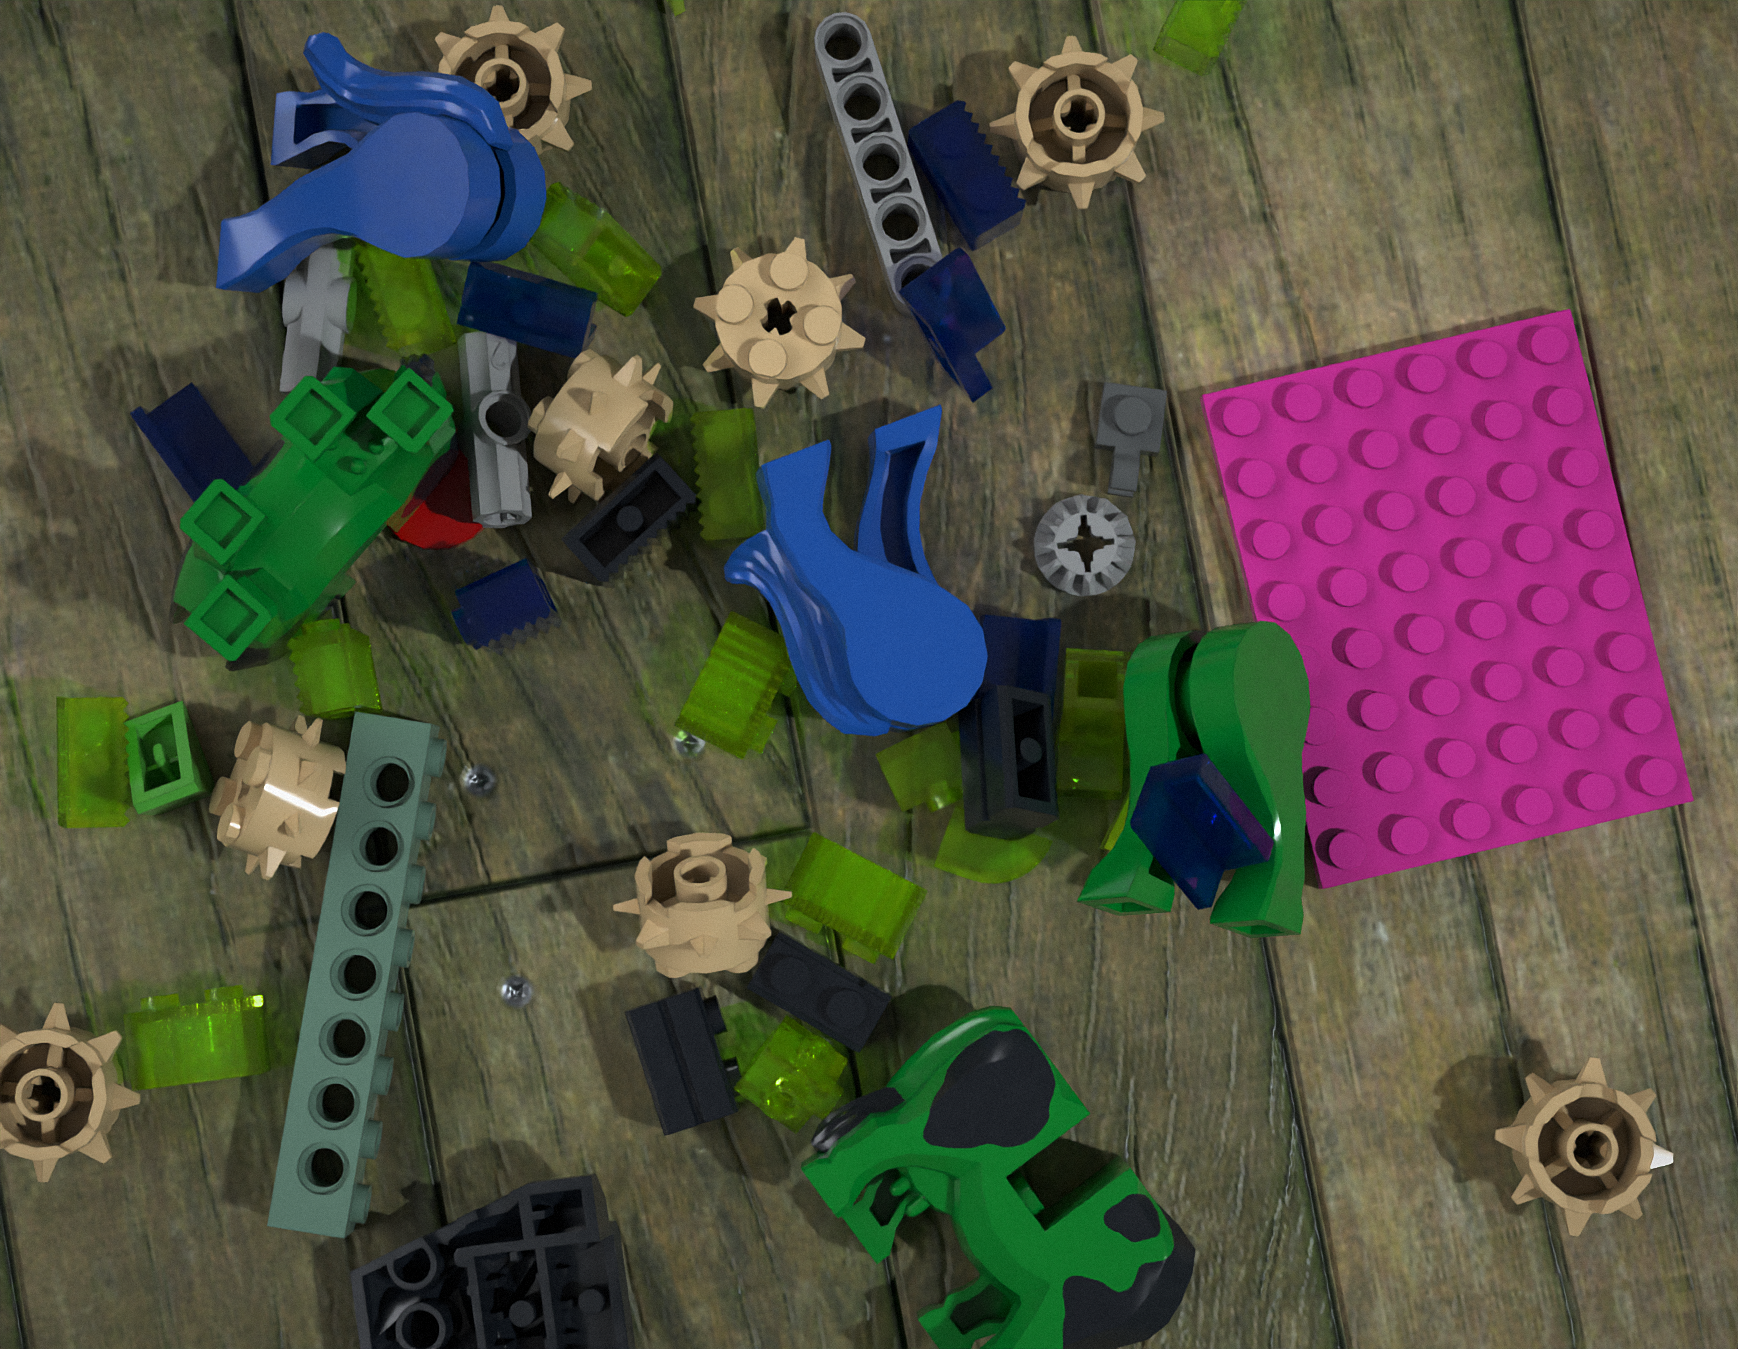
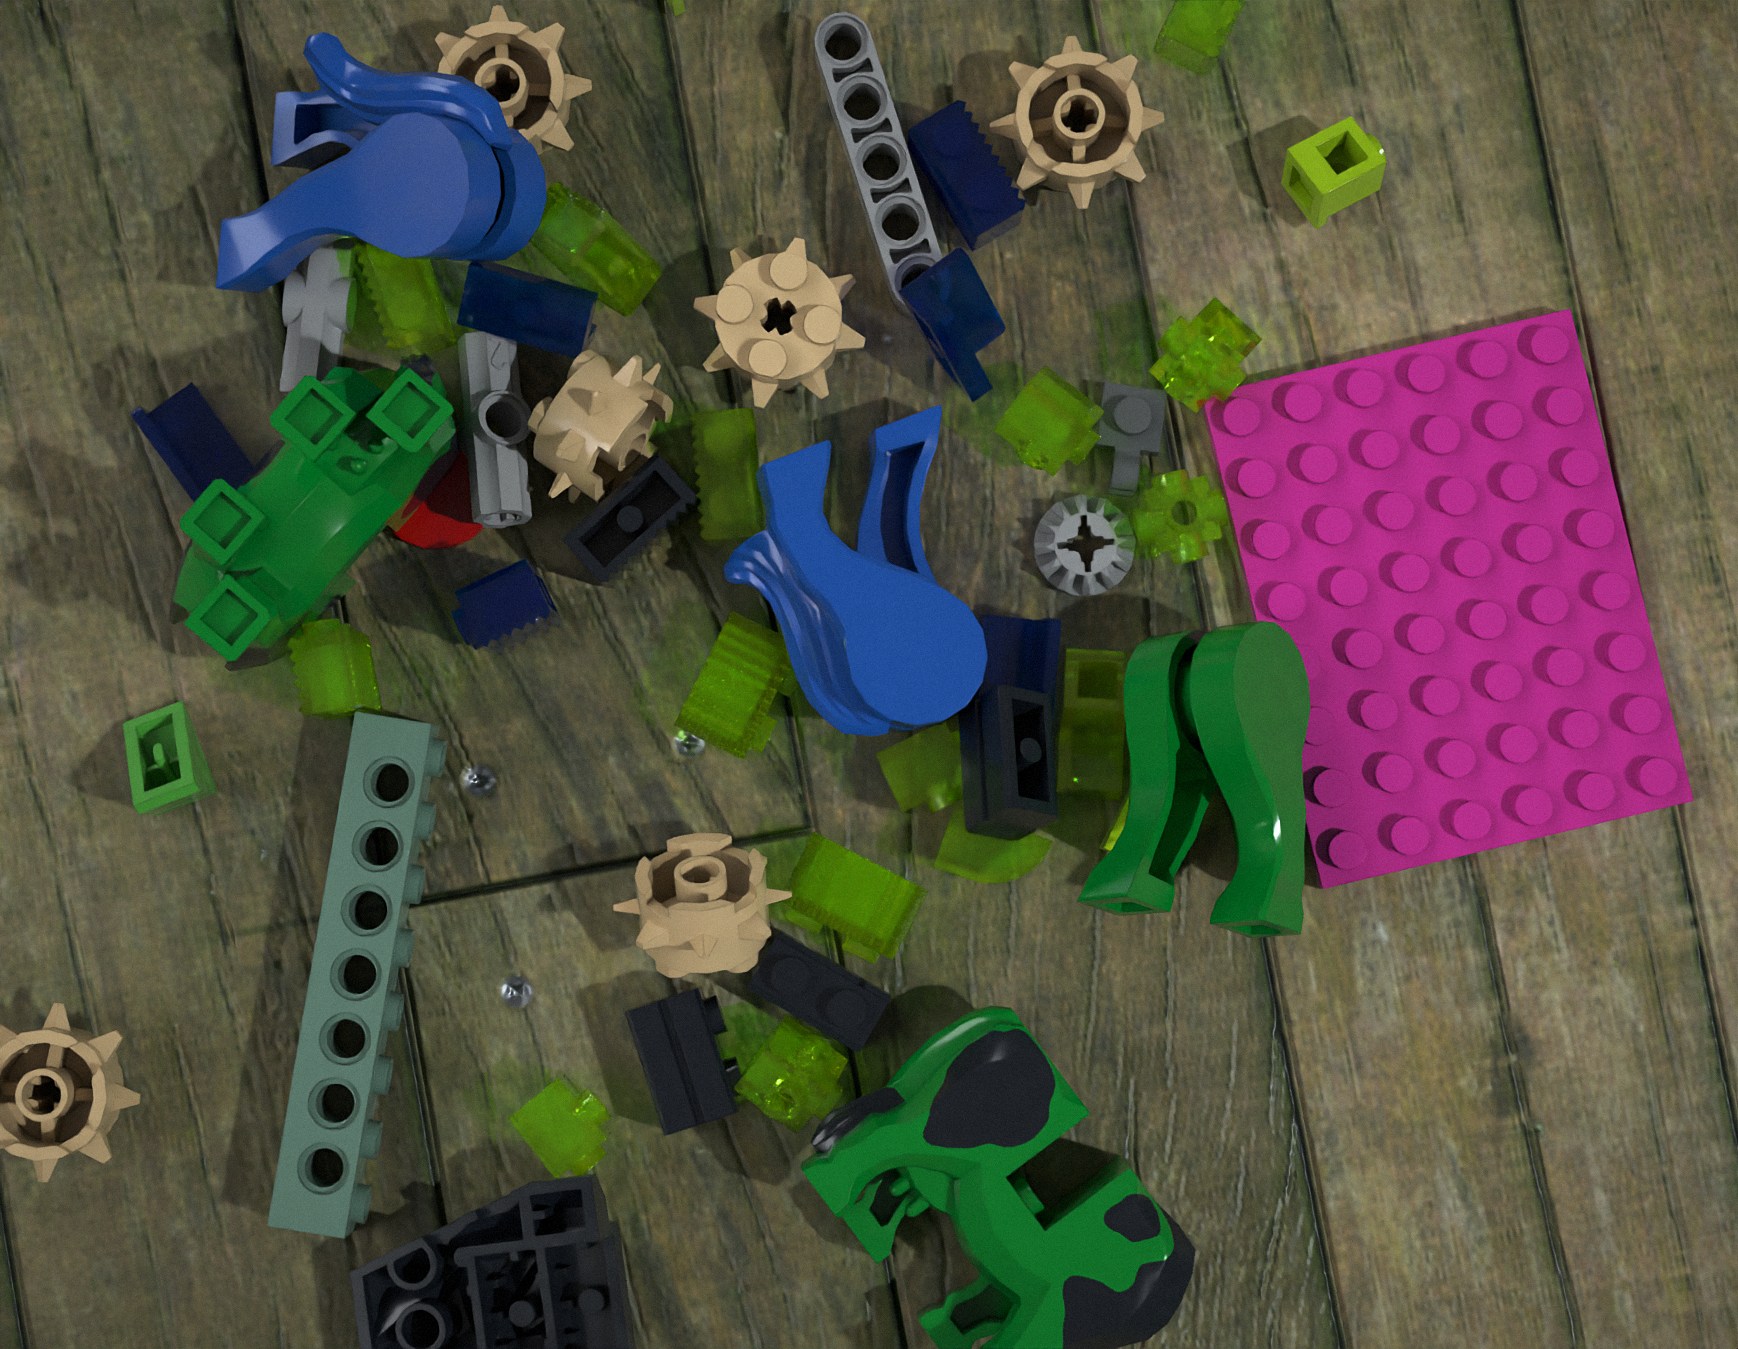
clear neon green brick [56,696,130,828] -> none
clear neon green brick [123,984,271,1091] -> none
tan brick [209,715,346,880] -> none
clear blue panel [1130,753,1274,910] -> none
tan brick [1494,1057,1673,1236] -> none
none -> clear neon green brick [508,1073,612,1178]
none -> clear neon green brick [993,365,1105,476]
none -> clear neon green brick [1132,469,1229,566]
none -> clear neon green brick [1148,297,1262,413]
none -> lime brick [1281,116,1387,230]

